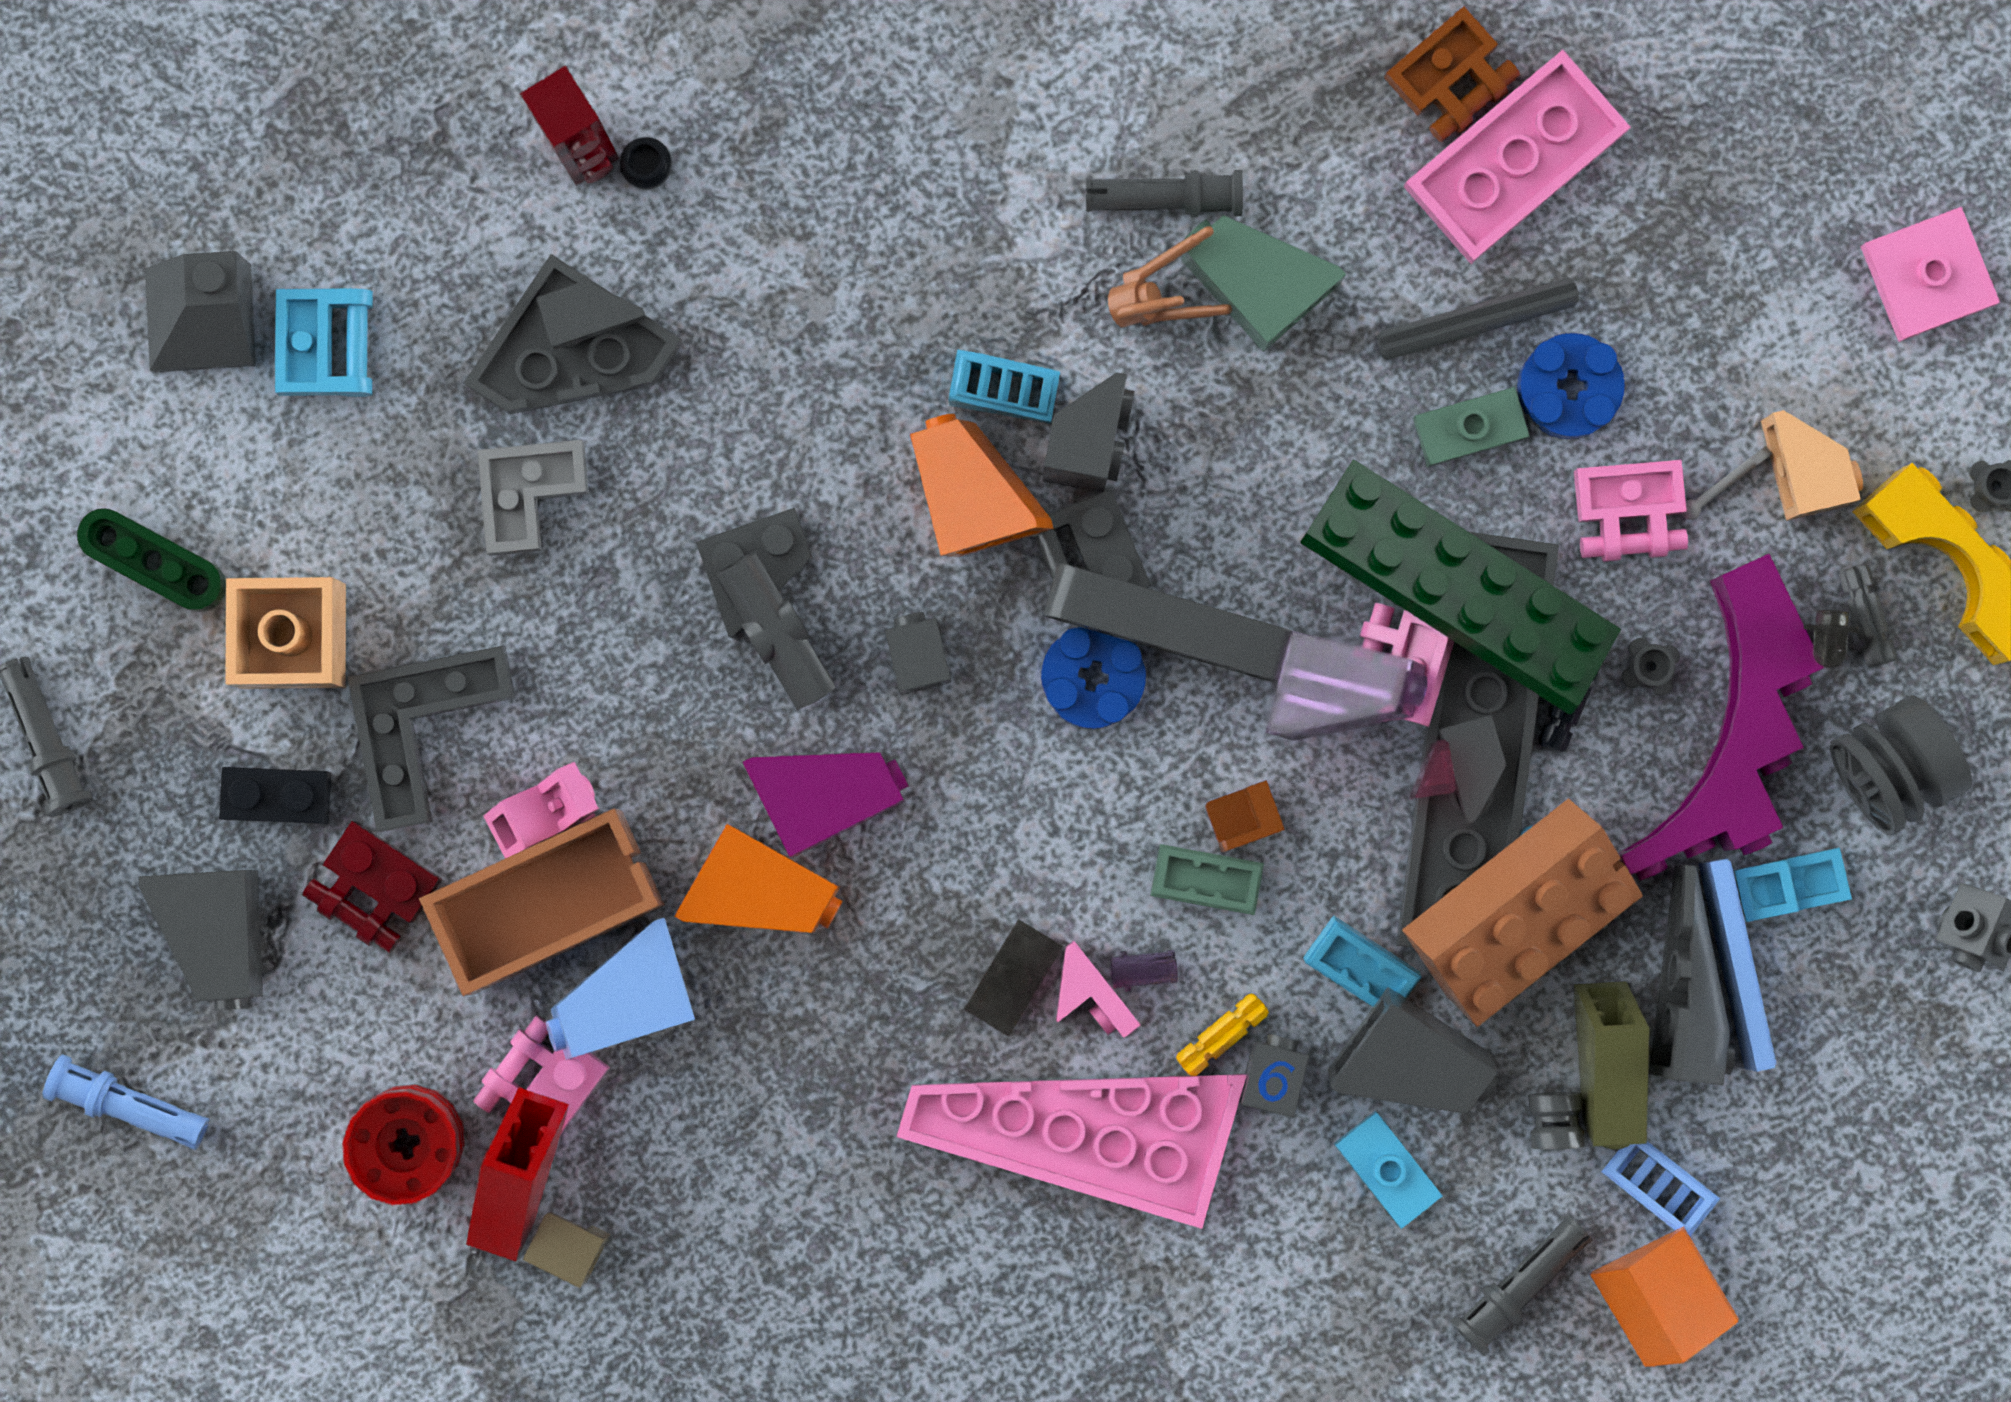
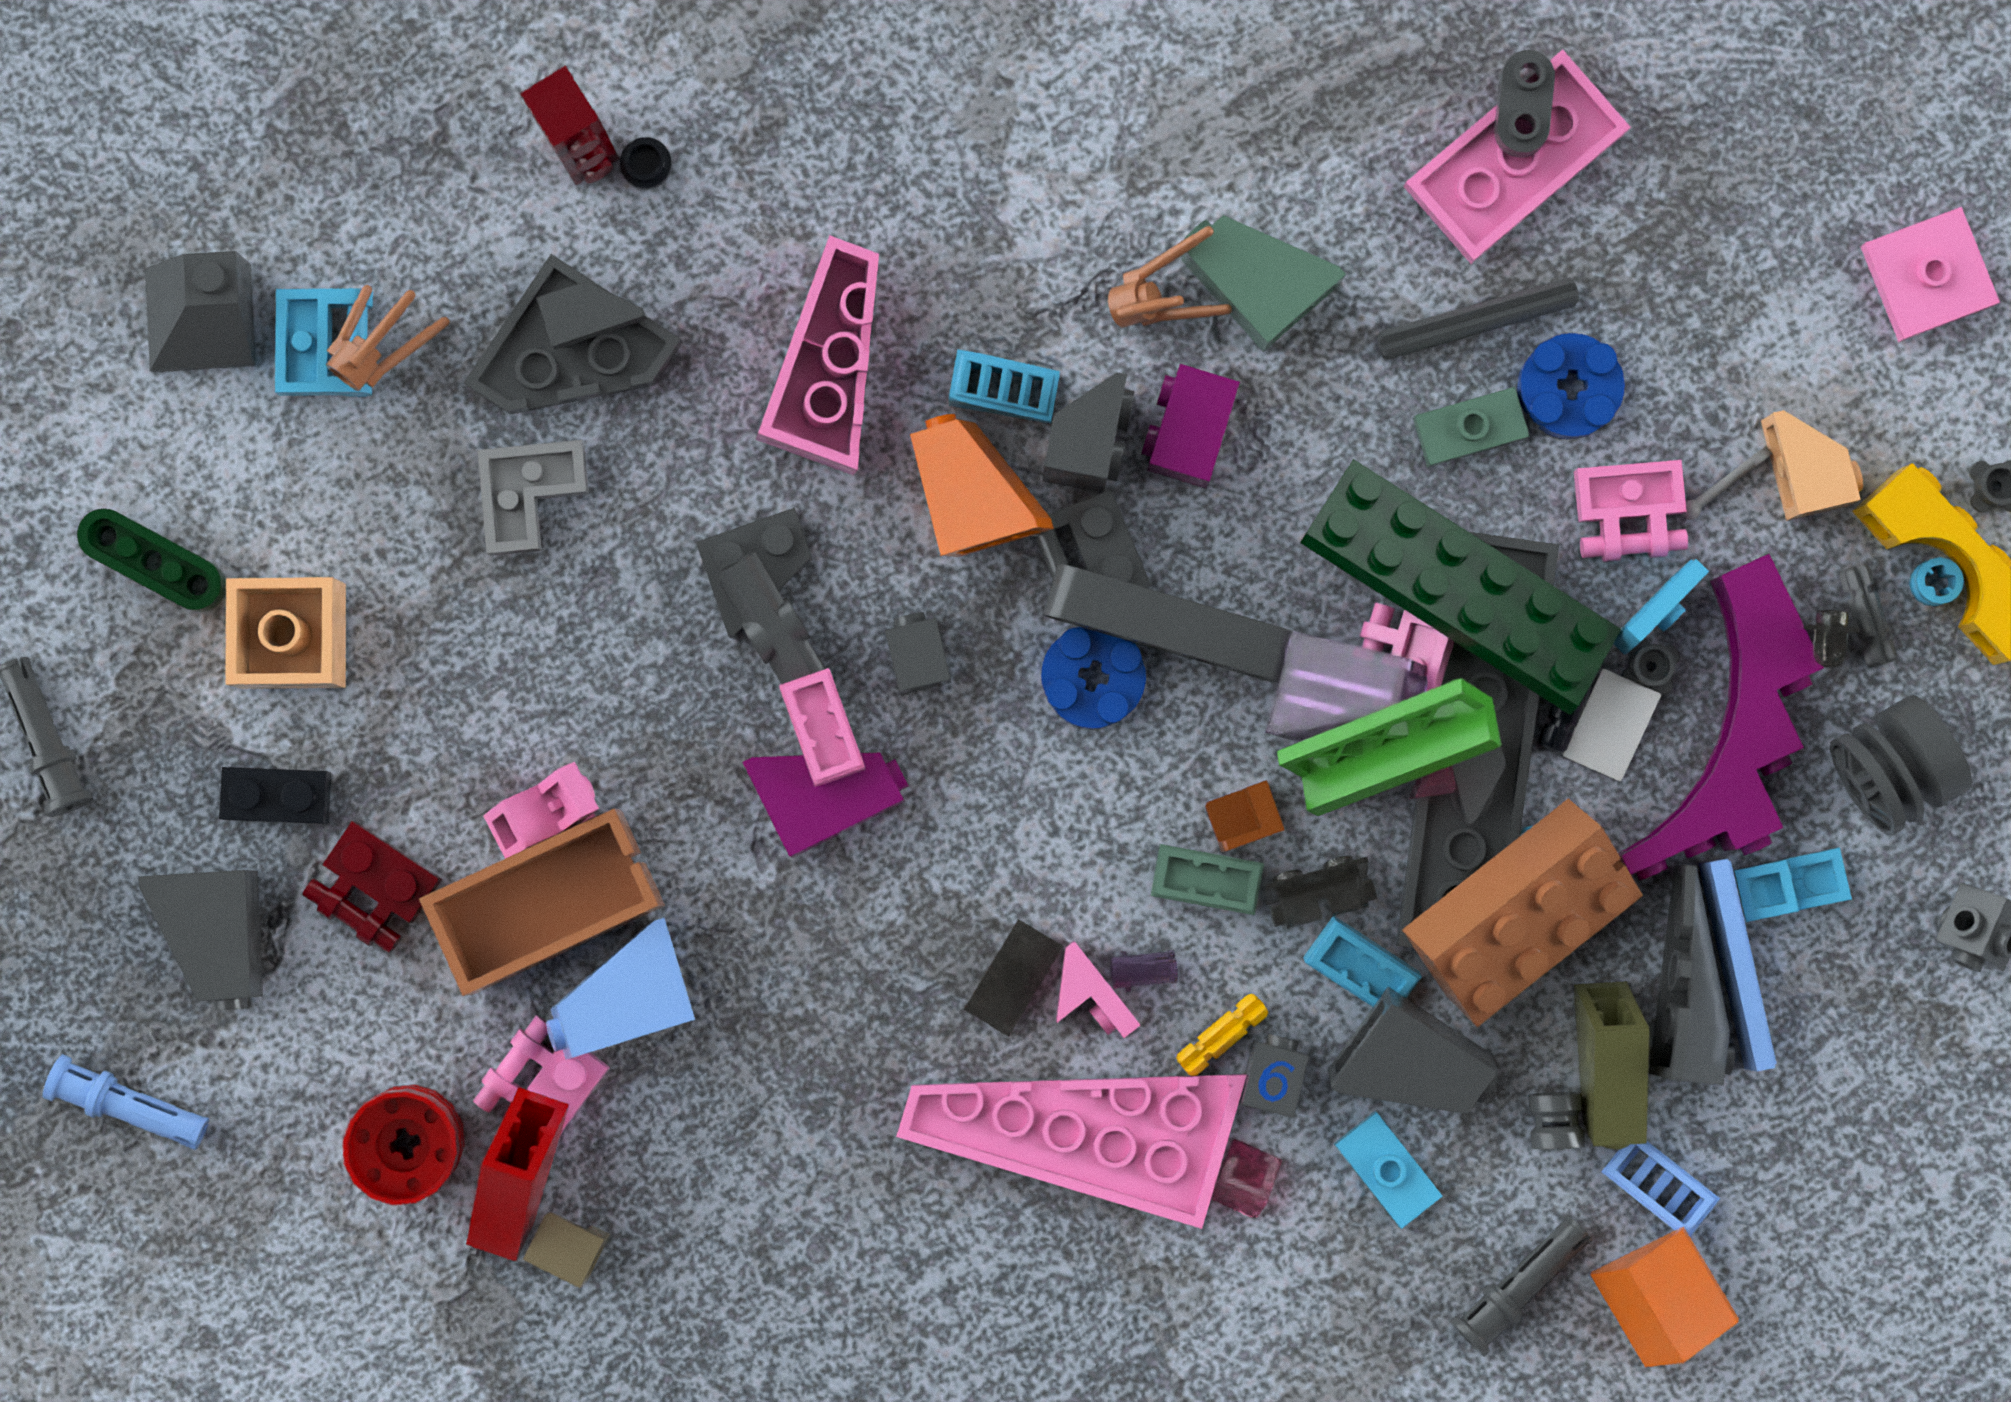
dark grey plate [347,646,515,832] -> none
orange slope [674,824,843,933] -> none
dark grey pin [1086,170,1243,217] -> none
dark orange plate [1384,6,1520,142] -> none
none -> nougat plant [326,285,450,391]
none -> bright pink wedge [755,235,879,475]
none -> bright pink plate [779,668,865,787]
none -> magenta brick [1141,364,1240,489]
none -> clear pink slope [1211,1139,1282,1218]
none -> clear smoke hinge [1265,856,1377,929]
none -> bright green fence [1277,678,1501,816]
none -> dark grey plate [1494,50,1555,157]
none -> white sticker [1563,669,1661,781]
none -> medium azure plate [1614,559,1709,655]
none -> medium azure bush [1909,557,1964,607]

